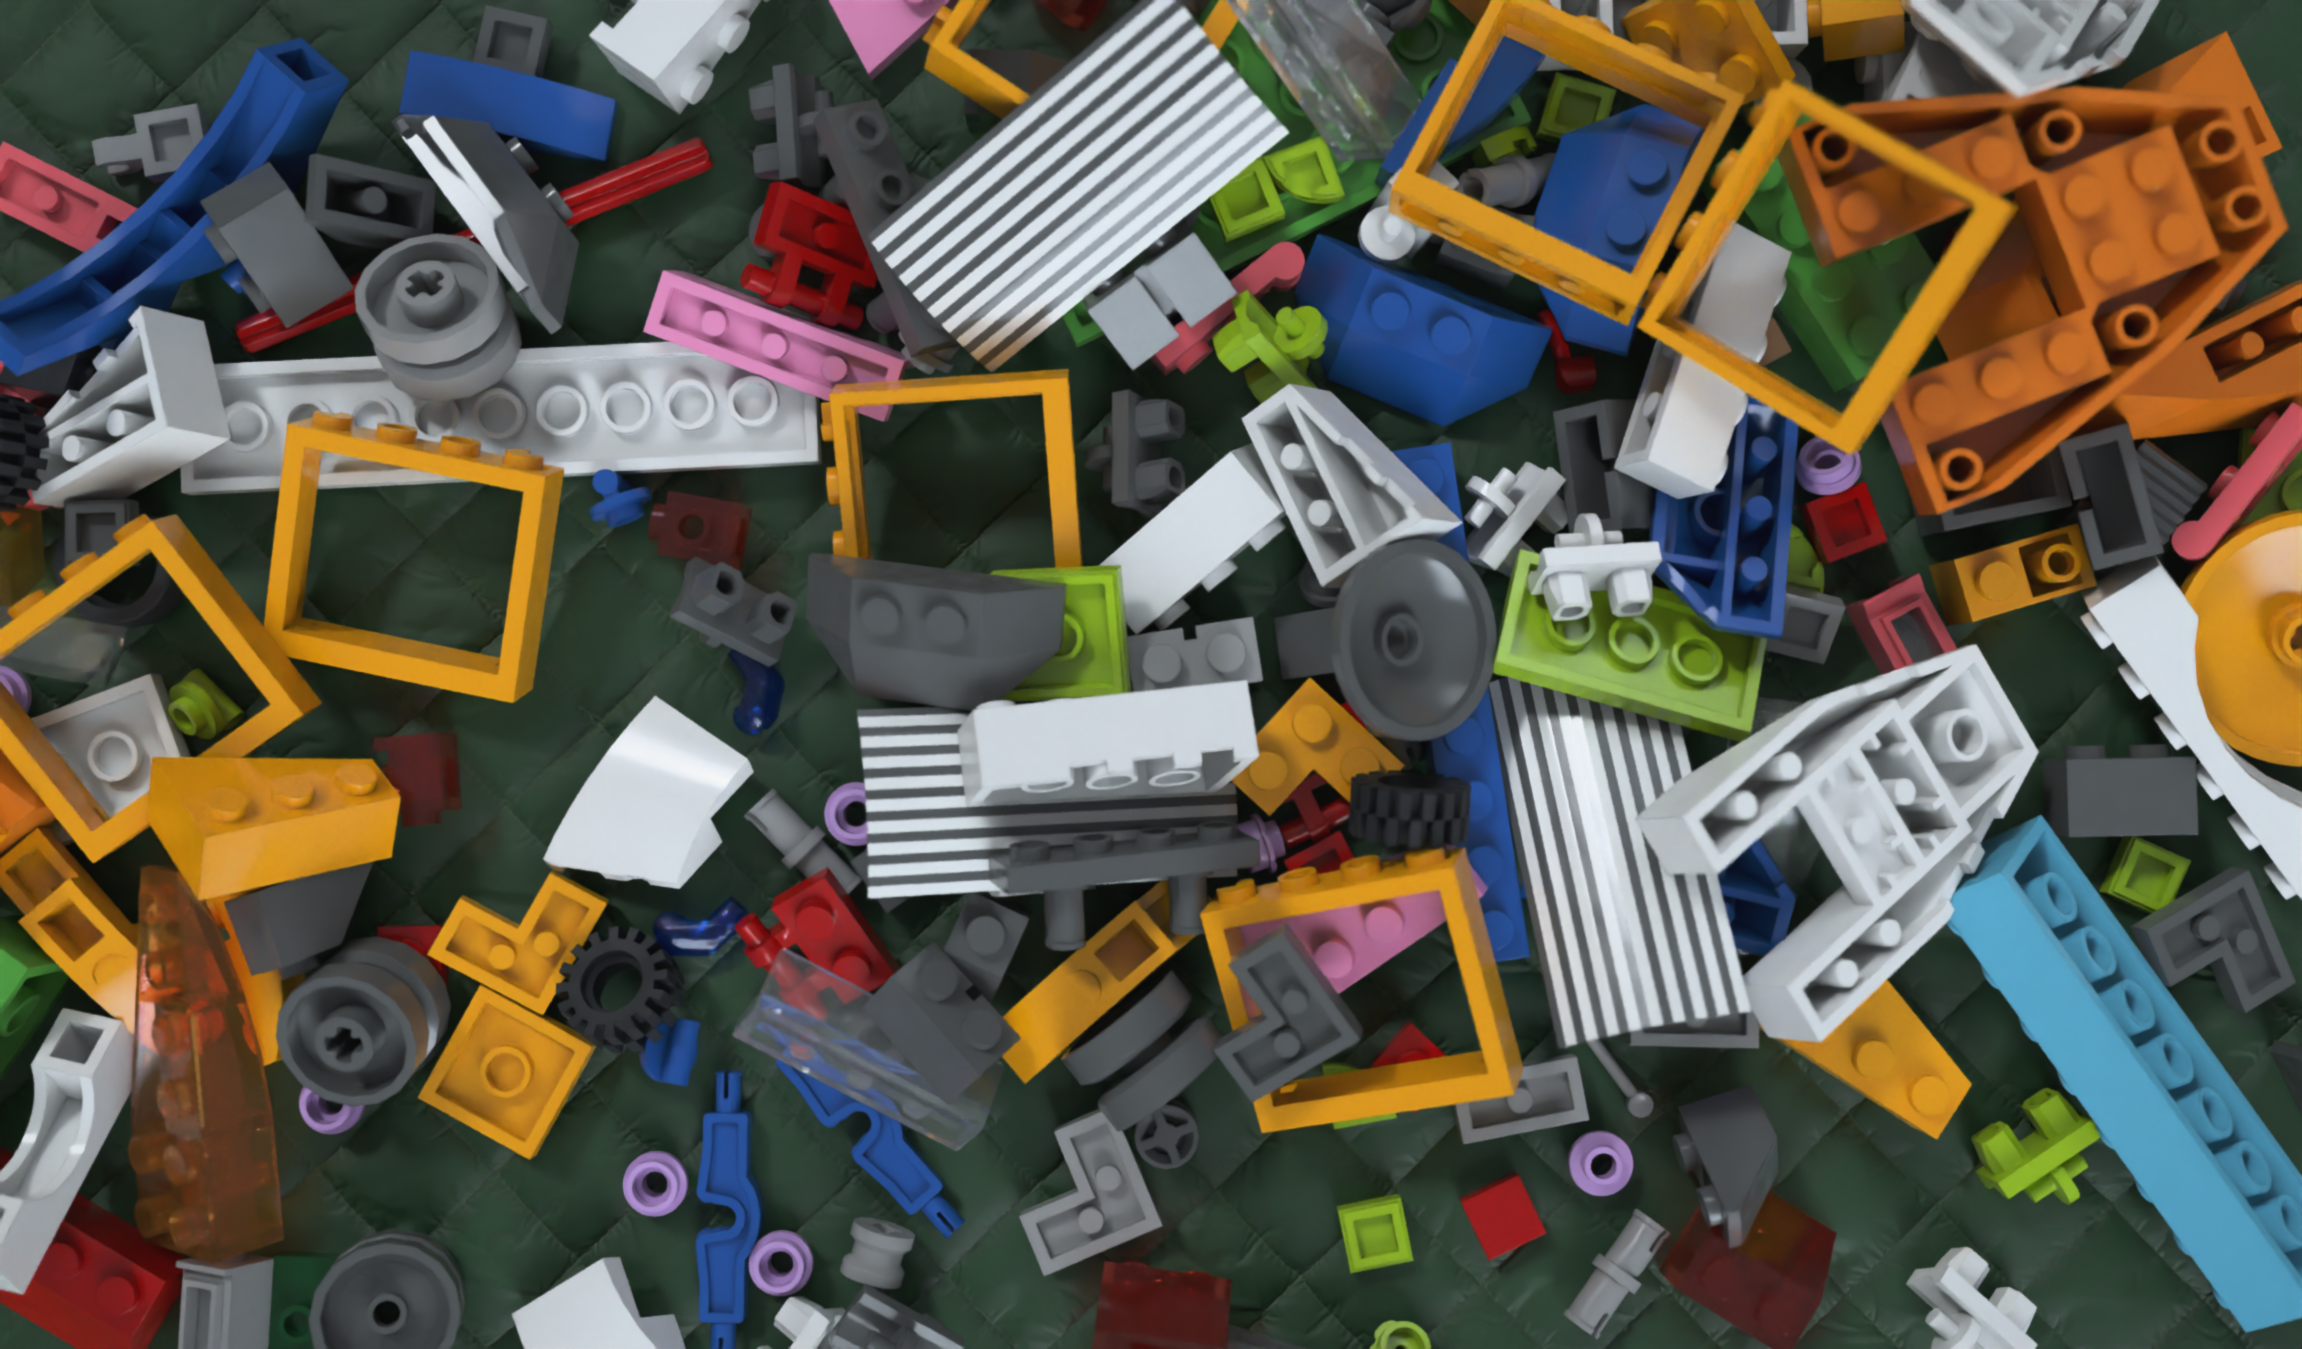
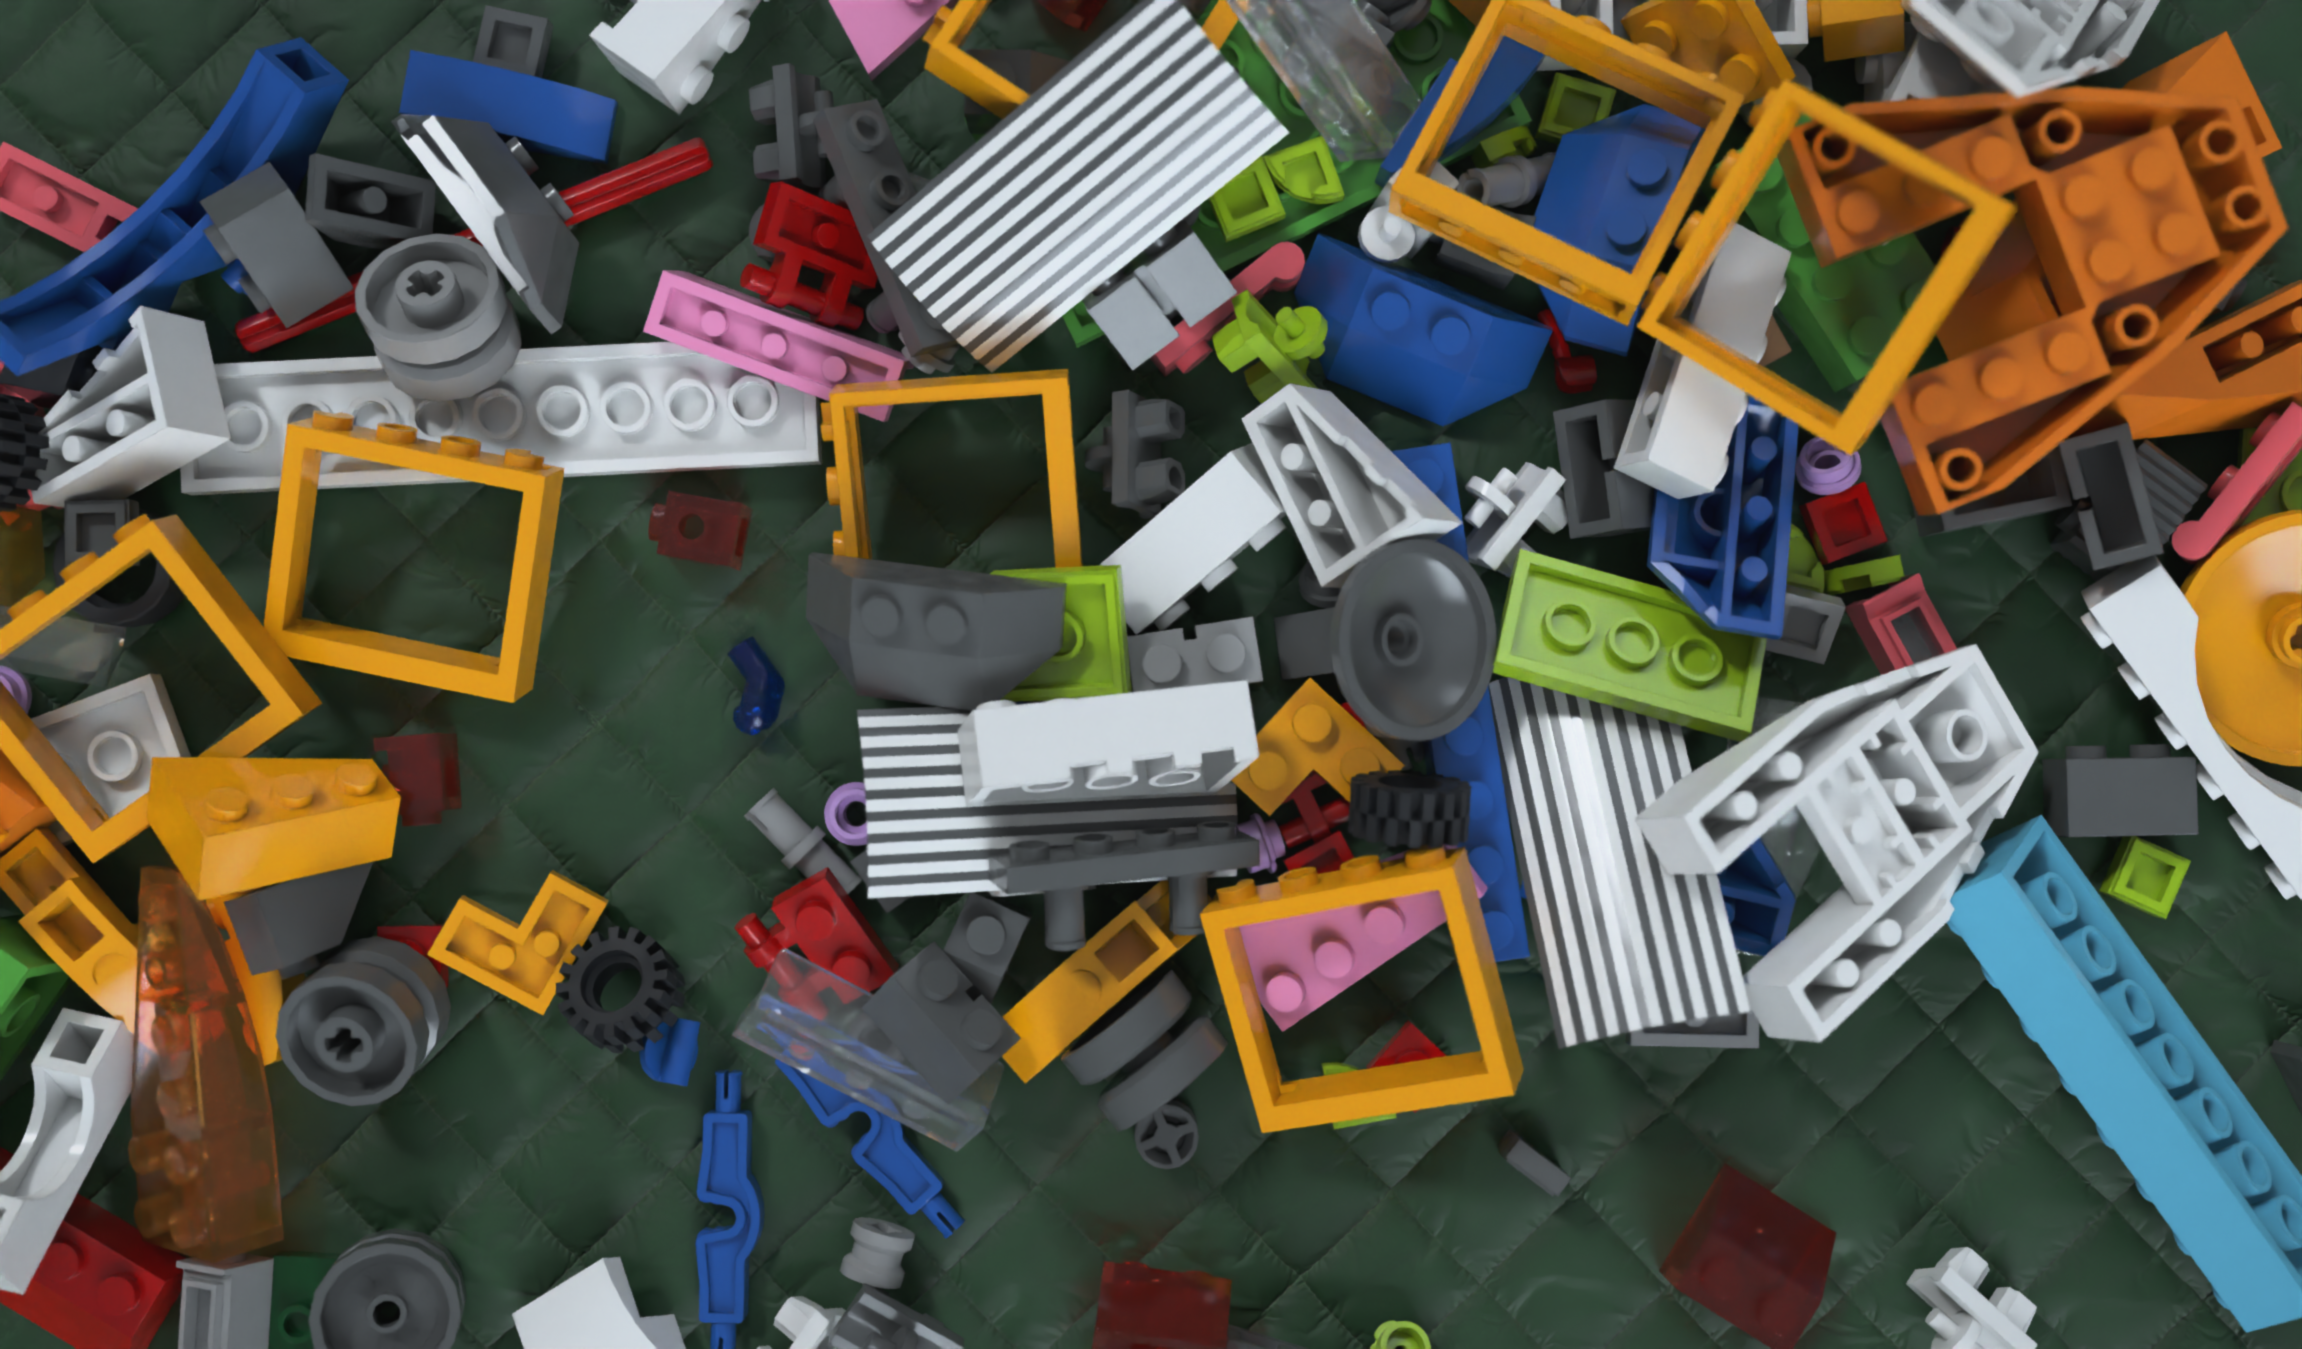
light grey plate [91,103,209,183] -> none
lime plate [168,668,245,739] -> none
lavender plate [299,1086,365,1135] -> none
light orange plate [418,984,596,1160] -> none
white slope [543,696,754,889] -> none
blue plate [588,469,652,528] -> none
lavender plate [623,1151,689,1217] -> none
clear blue arm [652,896,750,957] -> none
dark grey hips [669,556,798,667] -> none
lavender plate [749,1230,814,1296] -> none
light grey plate [1019,1109,1163,1276] -> none
dark grey plate [1214,922,1363,1103] -> none
lime tile [1336,1194,1414,1273] -> none
light grey plate [1453,1053,1589,1144] -> none
red tile [1459,1171,1546,1261] -> none
white hips [1527,513,1662,621] -> none
light grey pin [1563,1209,1671,1340] -> none
lavender plate [1568,1130,1633,1196] -> none
light grey hinge [1586,1039,1653,1118] -> none
dark grey slope [1672,1084,1778,1249] -> none
light orange wedge [1759,980,1972,1139] -> none
light orange slope [1929,523,2097,626] -> none
lime hips [1971,1088,2100,1205] -> none
dark grey plate [2130,867,2296,1013] -> none
none -> dark grey tile [1497,1129,1572,1196]
none -> lime tile [1823,555,1905,595]

